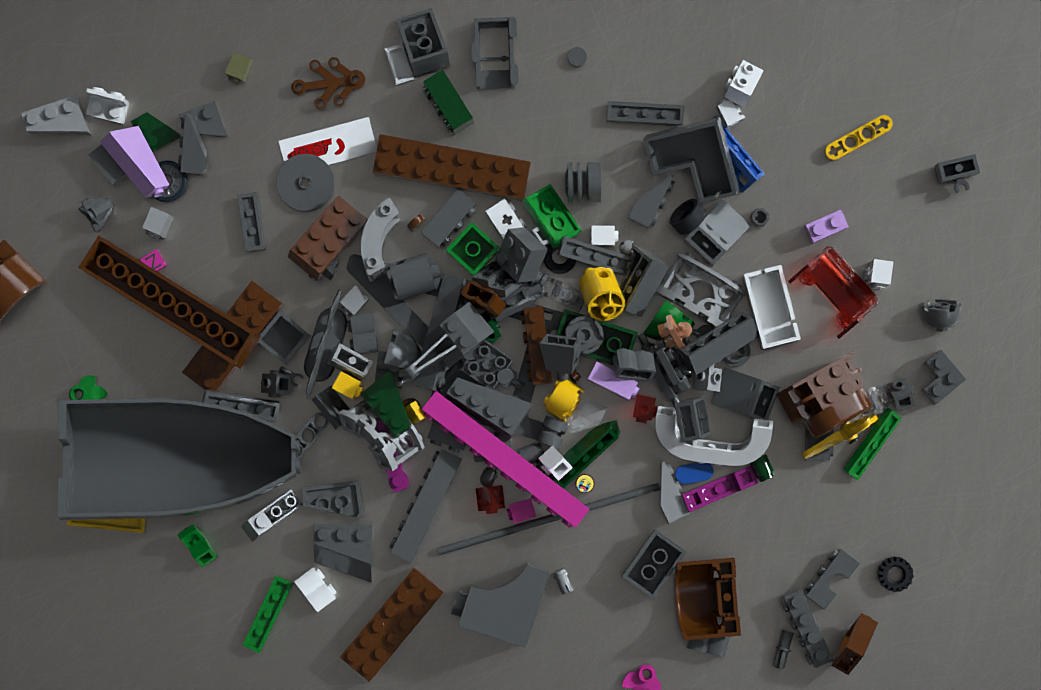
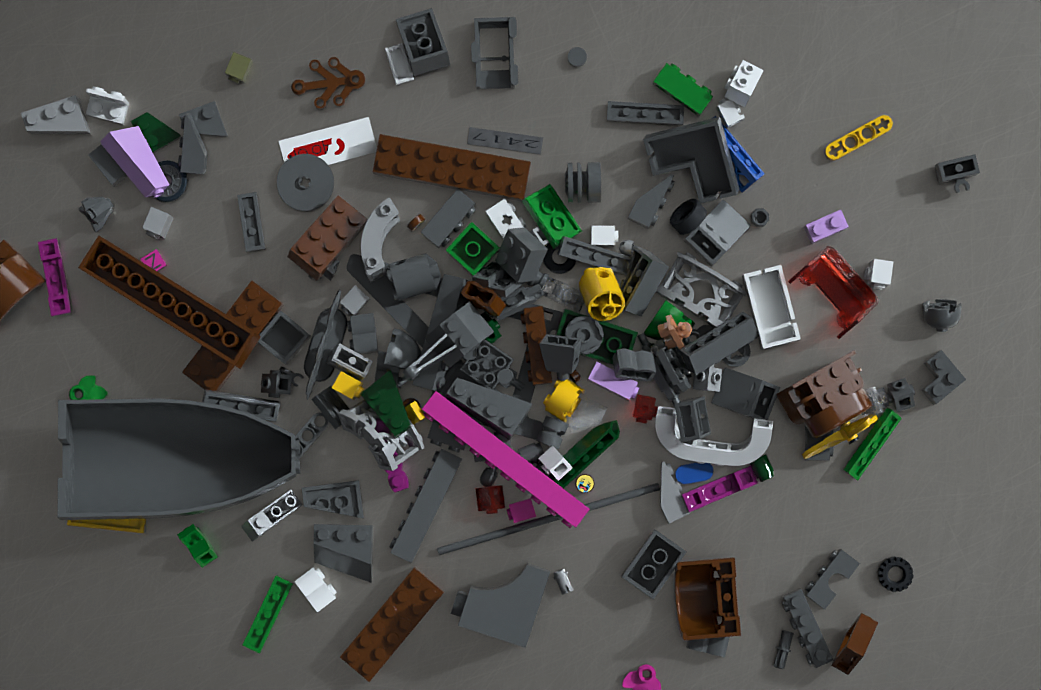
dark green brick [422,69,474,135] -> none
none -> magenta slope [38,238,71,317]
none -> flat silver sticker [467,127,543,154]
none -> green brick [653,63,713,117]

